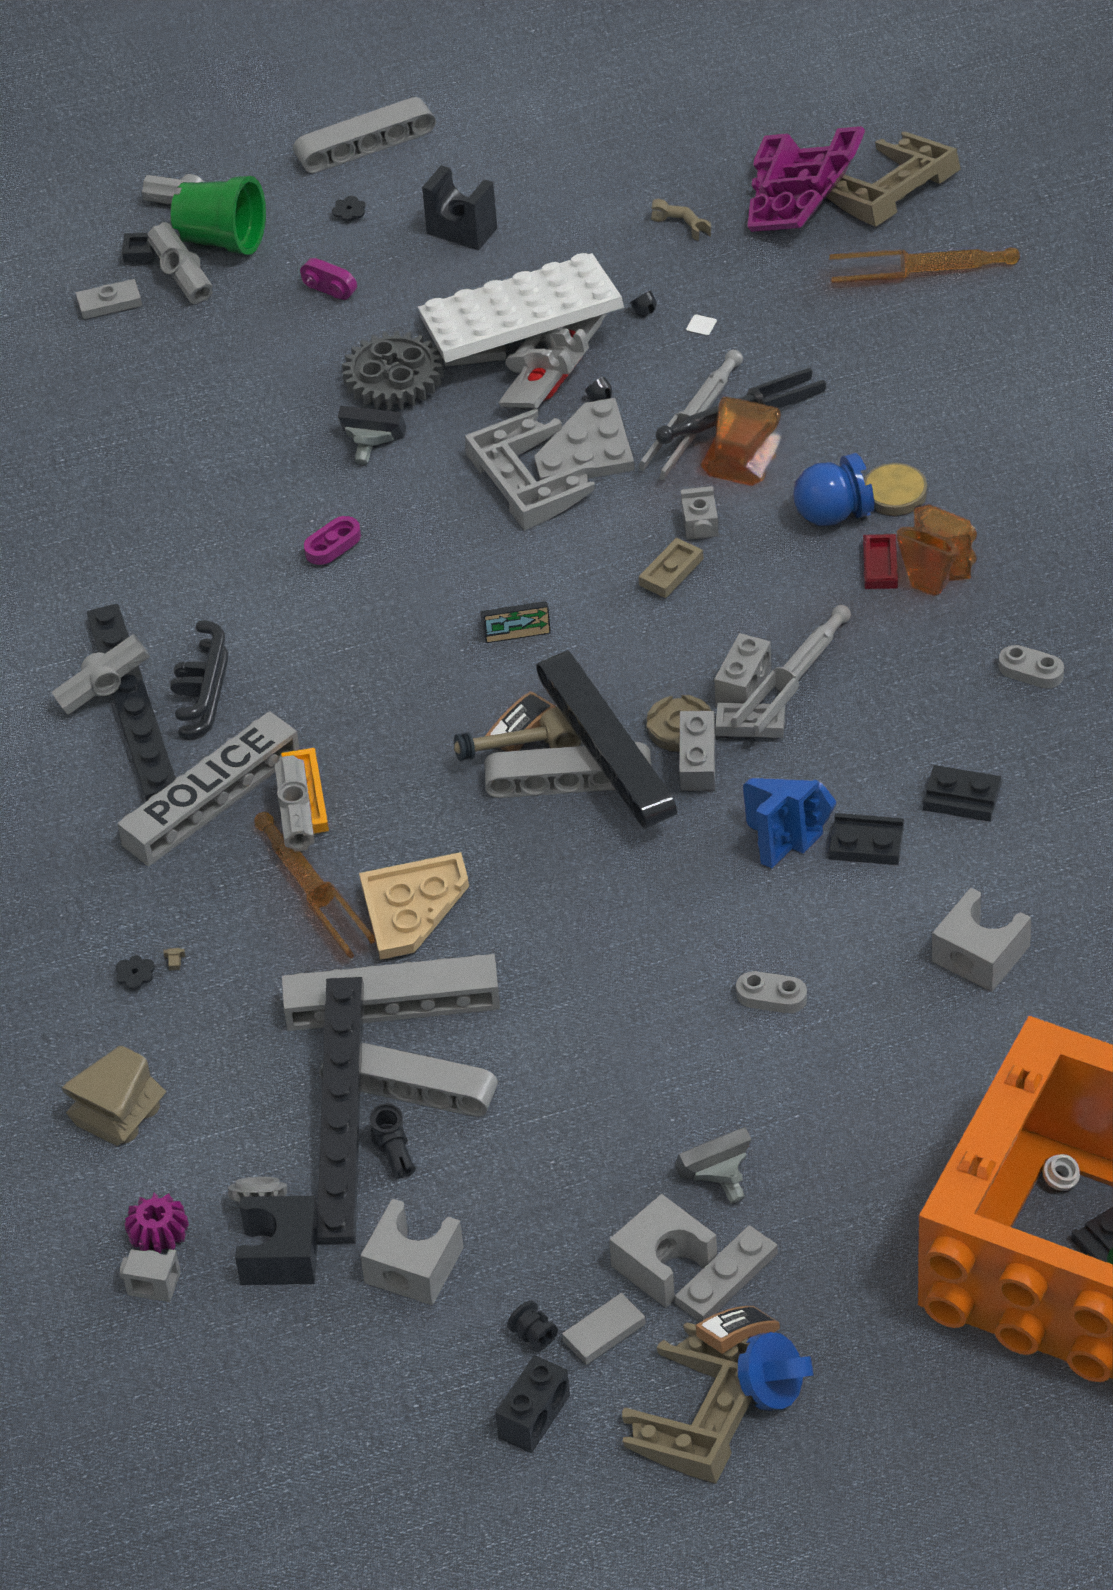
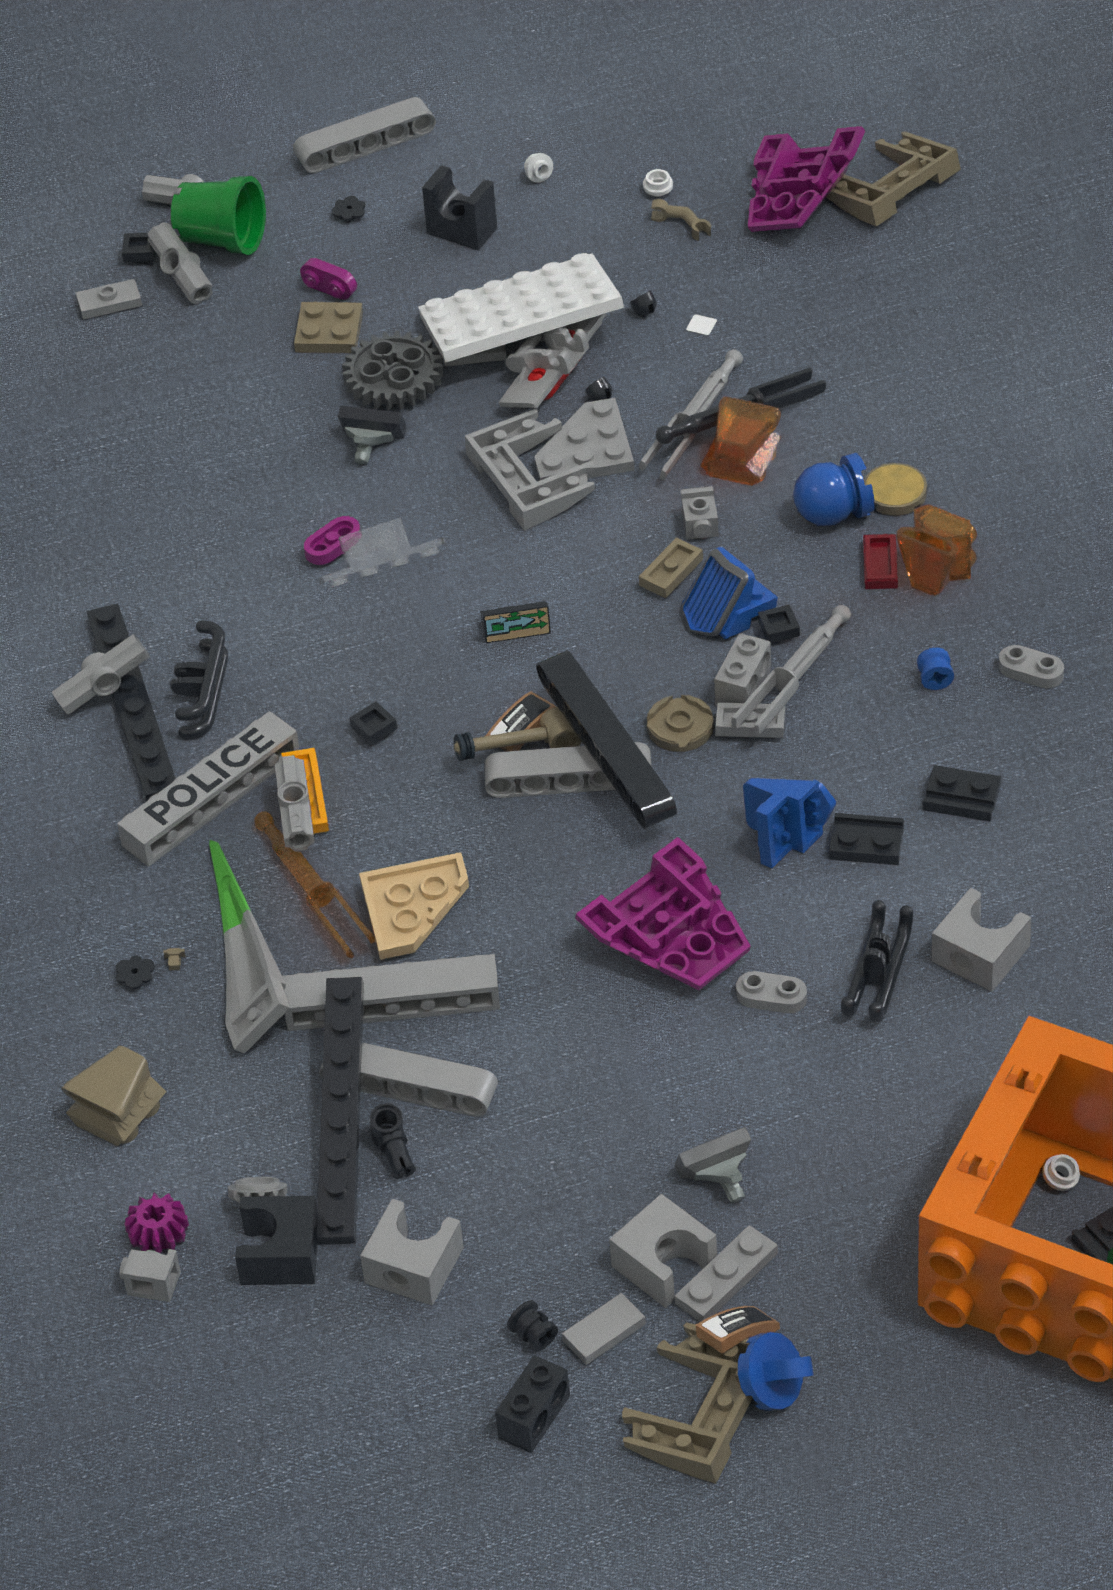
light grey brick [679,711,715,791] -> none
clear orange piece [829,247,1020,283] -> none
none -> light grey plate [209,840,290,1054]
none -> dark tan plate [294,302,363,353]
none -> clear bracket [318,518,446,588]
none -> black plate [349,702,397,745]
none -> white plate [524,153,553,183]
none -> magenta wedge [575,837,751,990]
none -> white plate [643,169,673,197]
none -> blue piece [682,547,778,639]
none -> black plate [758,604,800,643]
none -> black piece [841,900,913,1022]
none -> blue wheel [917,647,954,690]

